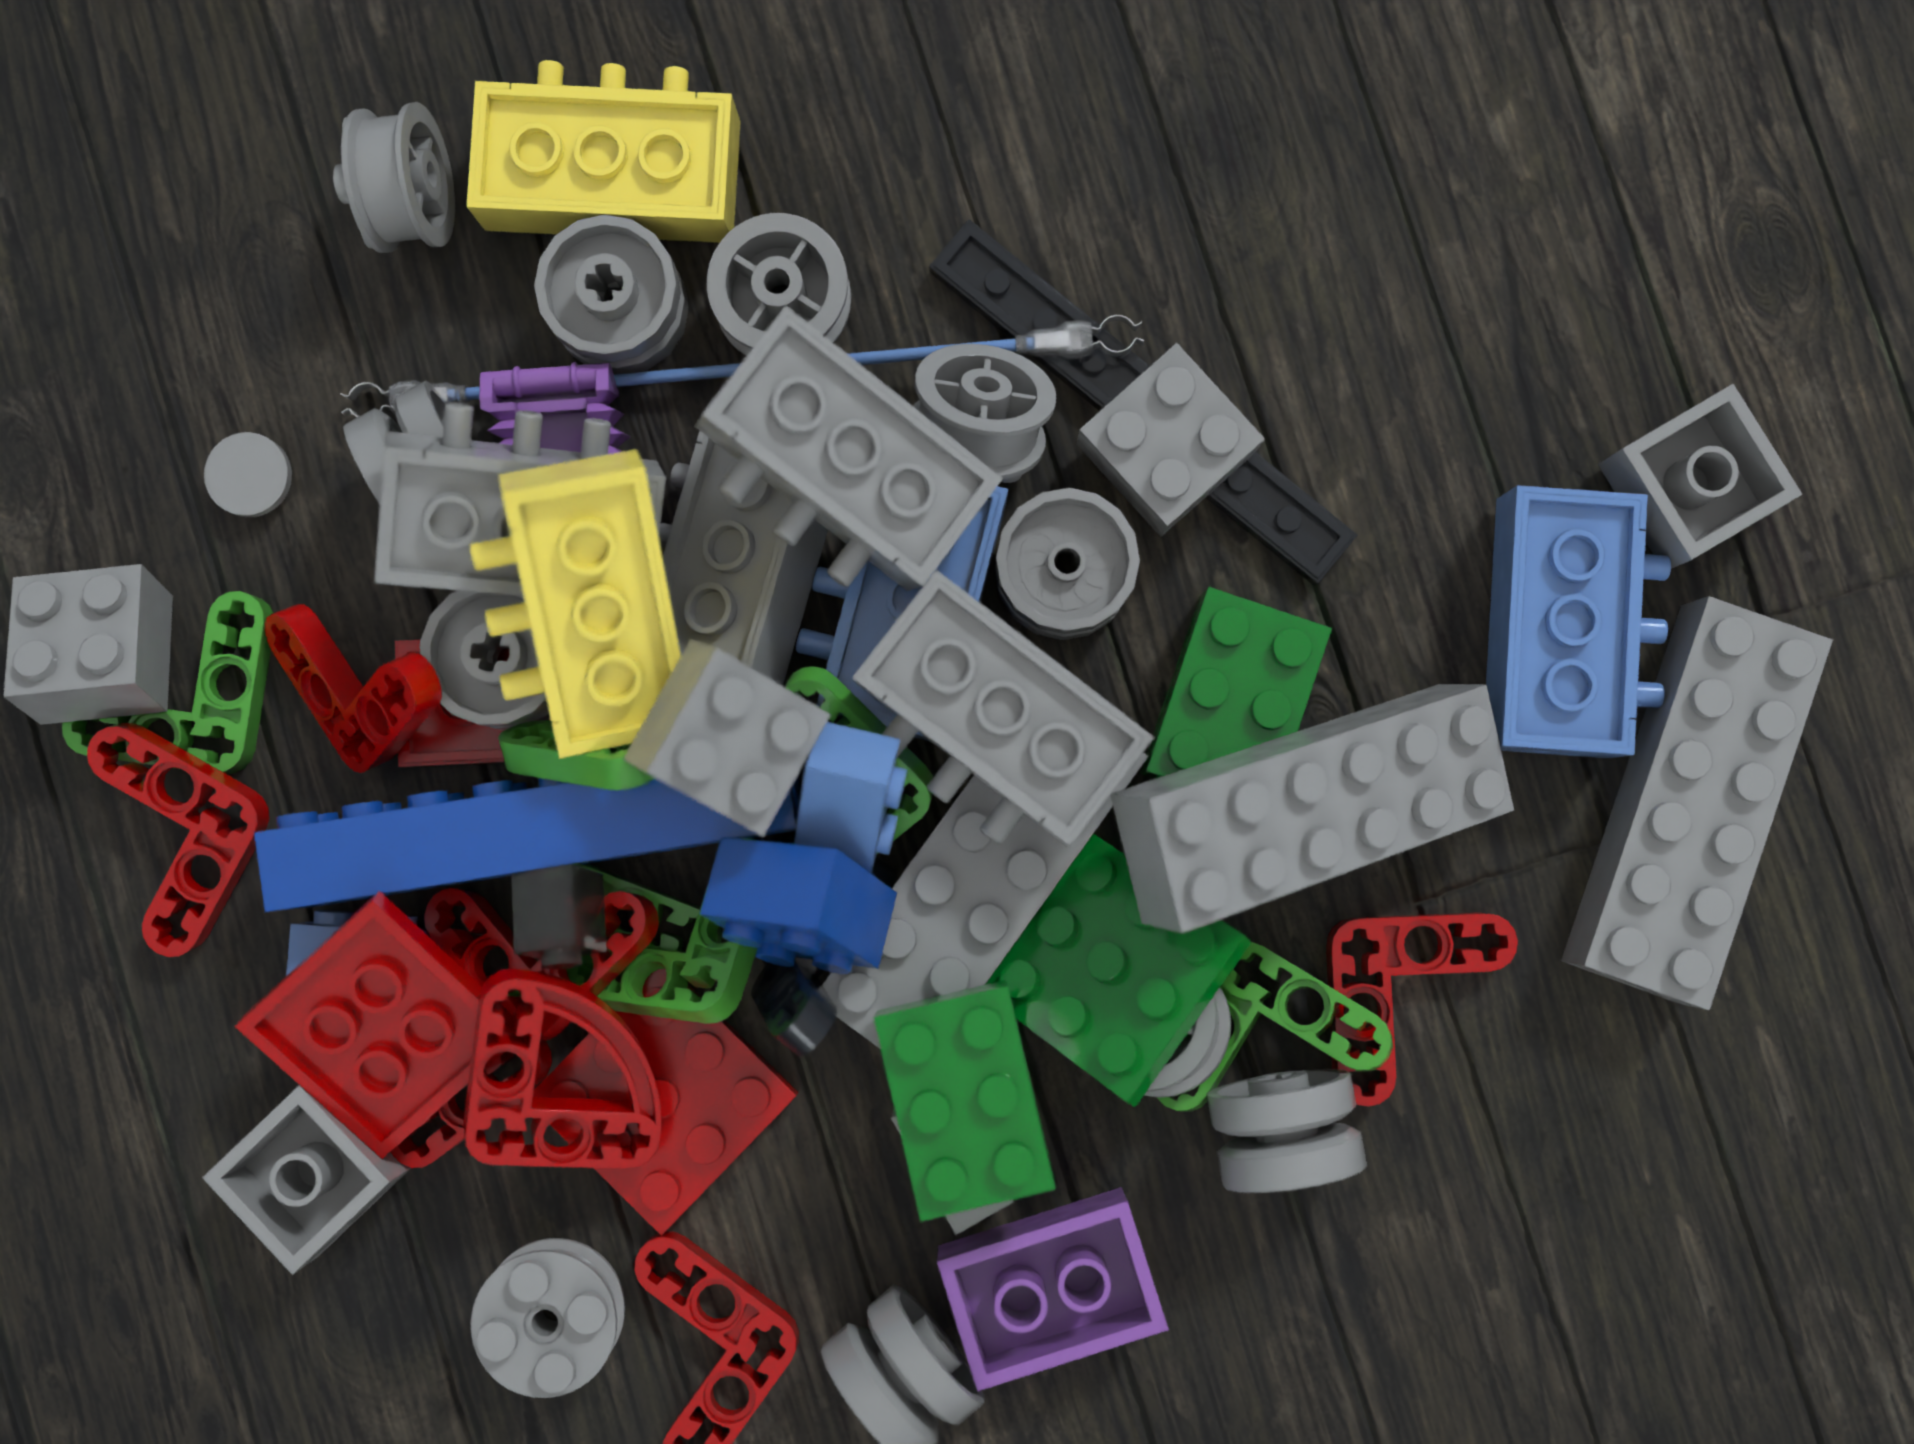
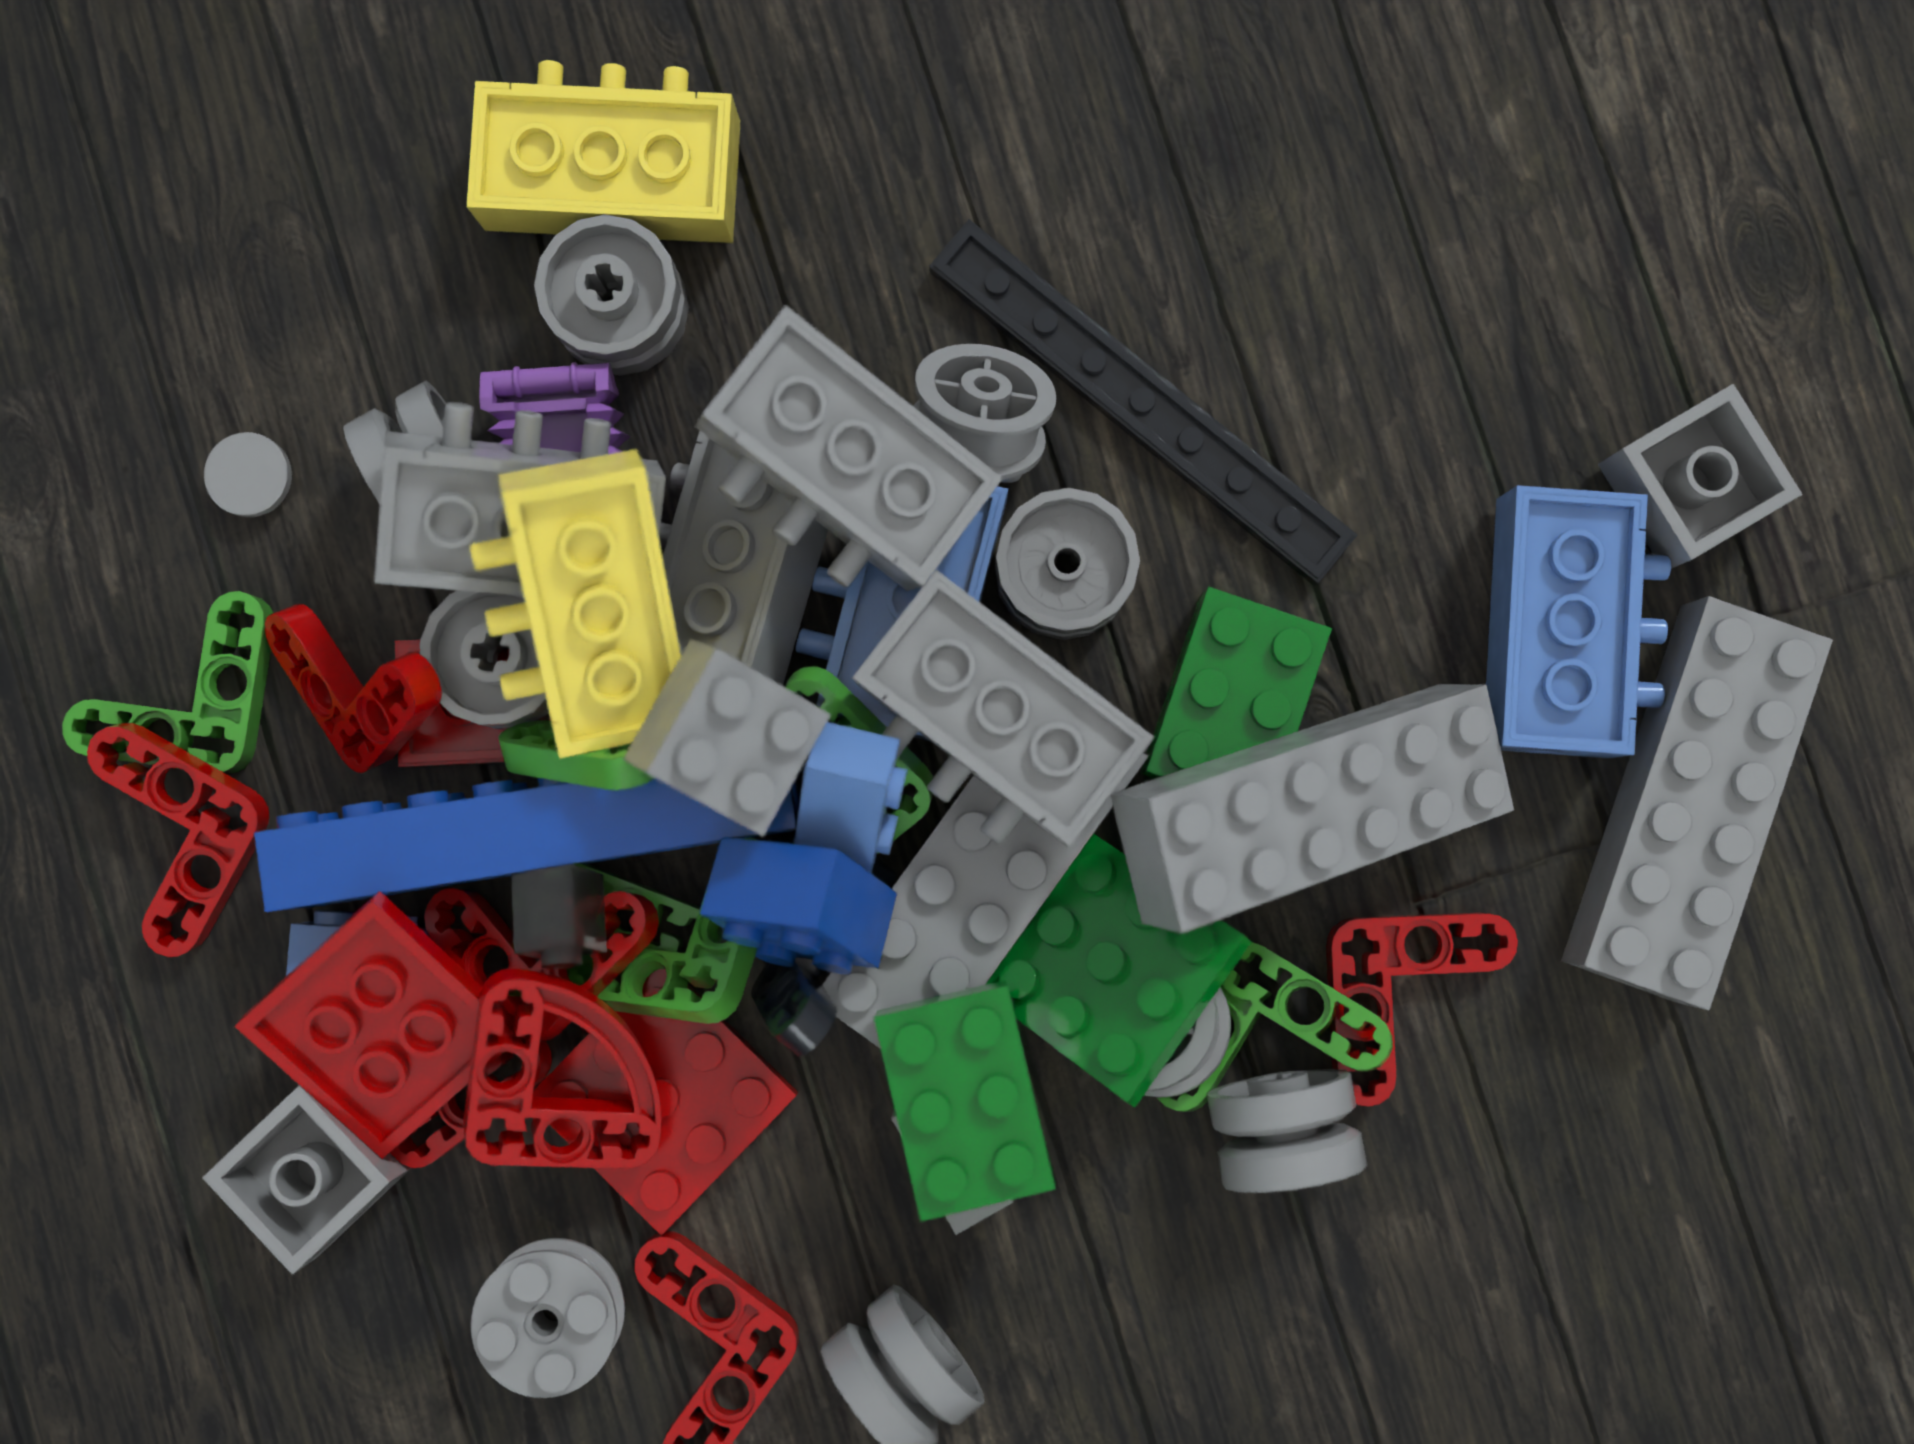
light grey brick [4,564,173,725] -> none
light grey wheel [333,102,455,253] -> none
piece [340,315,1144,417] -> none
light grey wheel [707,213,851,356] -> none
medium lavender brick [937,1187,1169,1391] -> none
light grey brick [1076,343,1265,537] -> none

